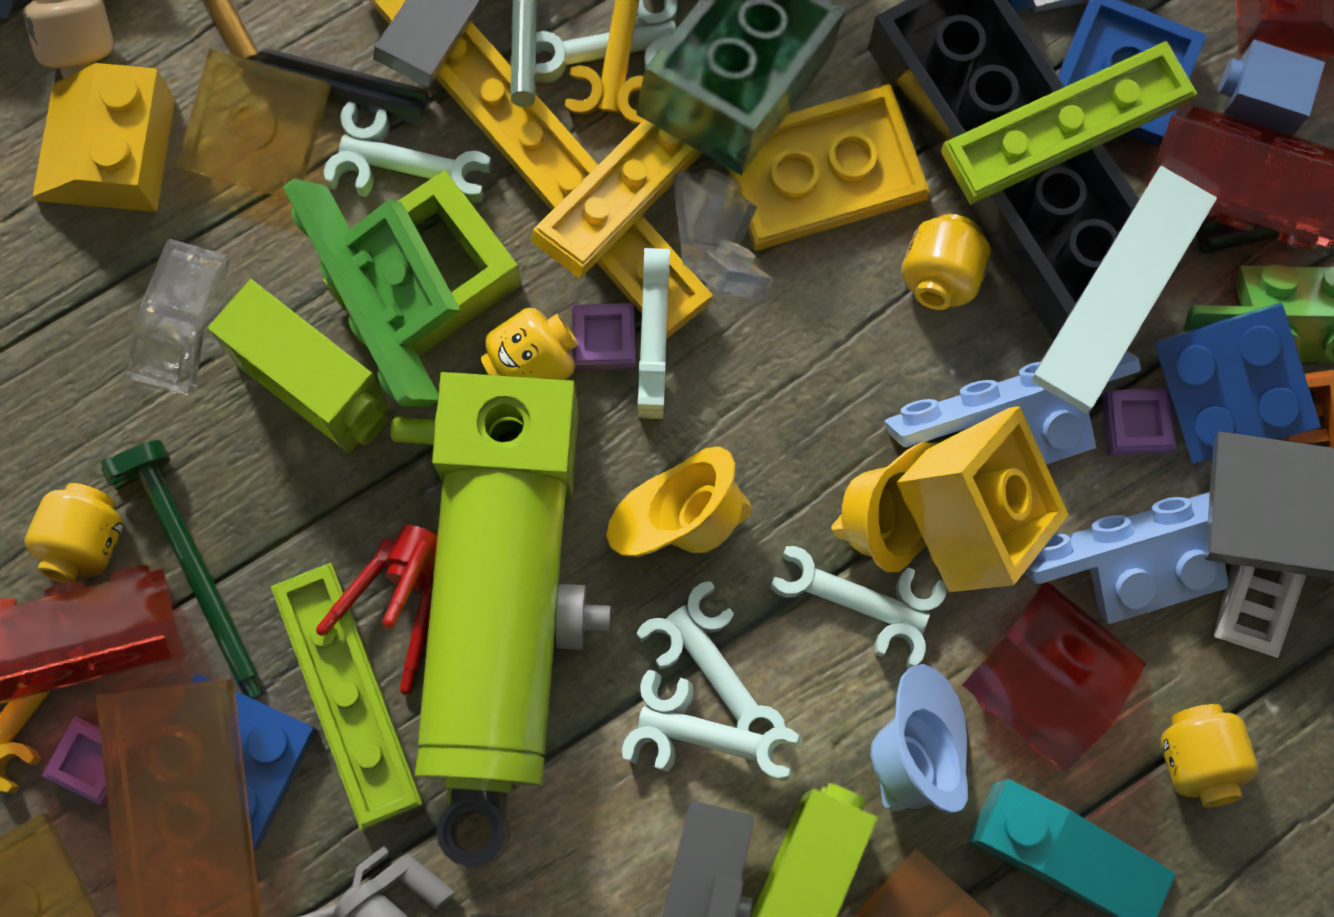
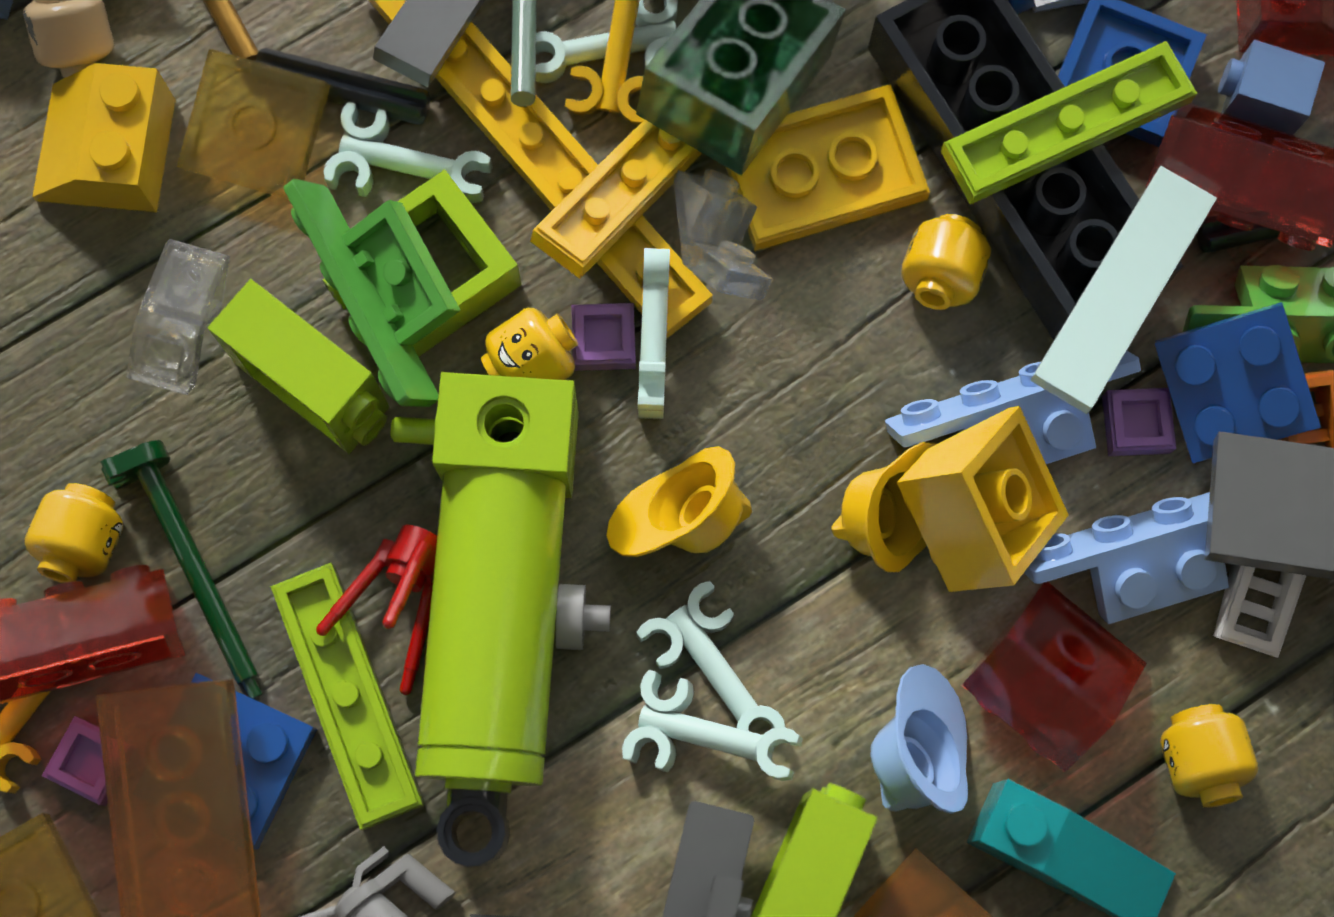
light aqua bar [770,546,947,668] -> none

